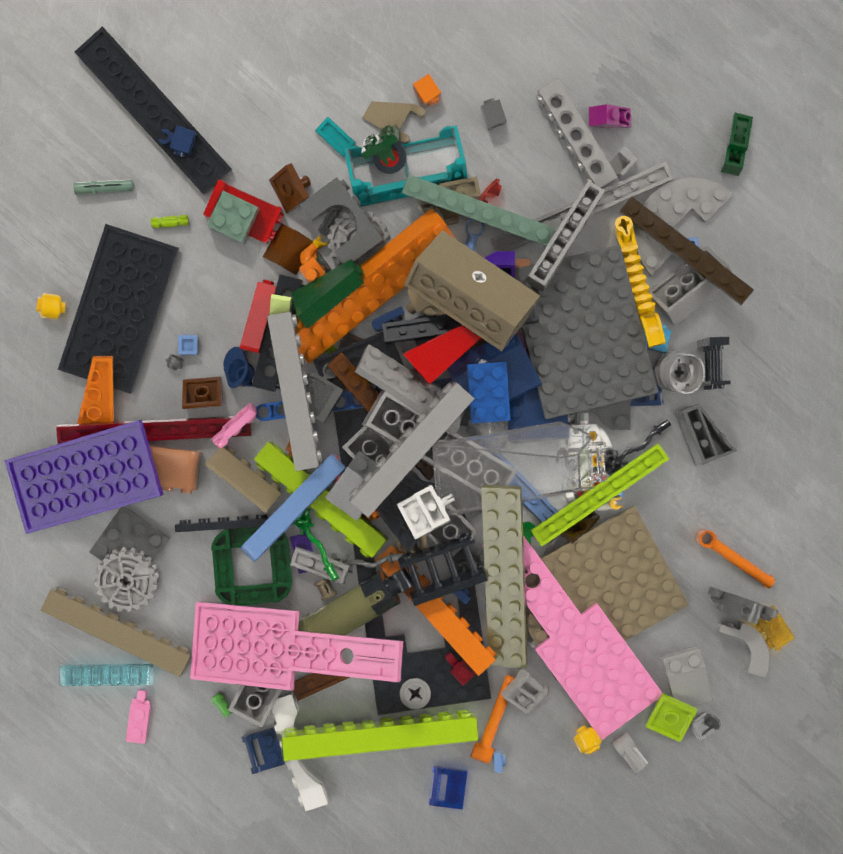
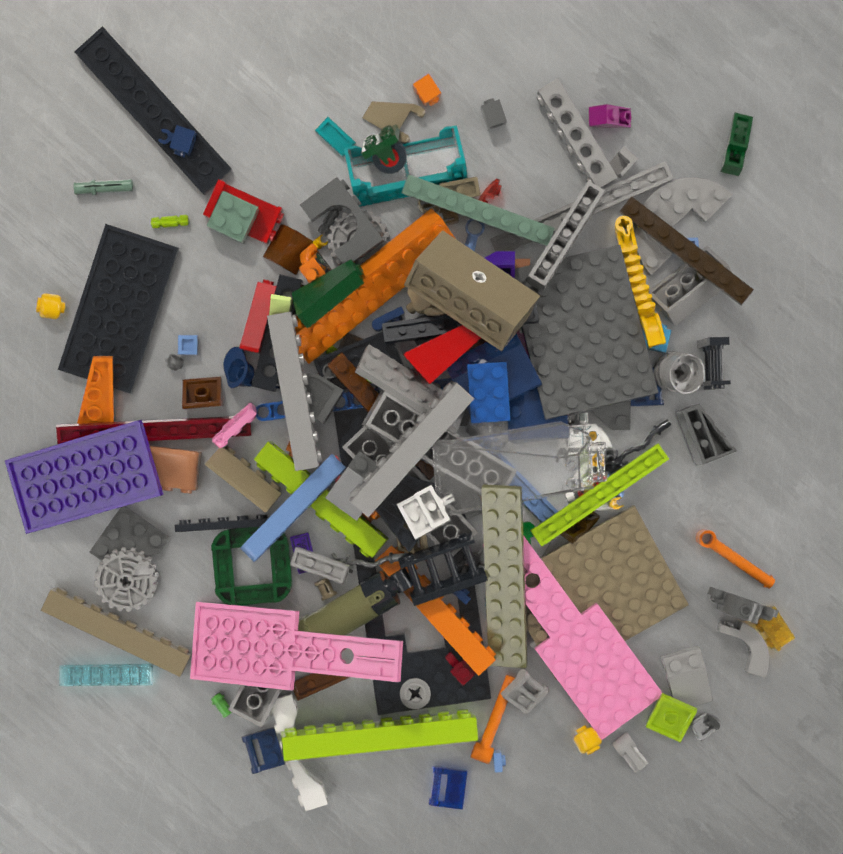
bright pink hinge [126,689,151,744] -> none
reddish brown tile [269,163,311,214] -> none
green piece [292,508,339,581] -> none

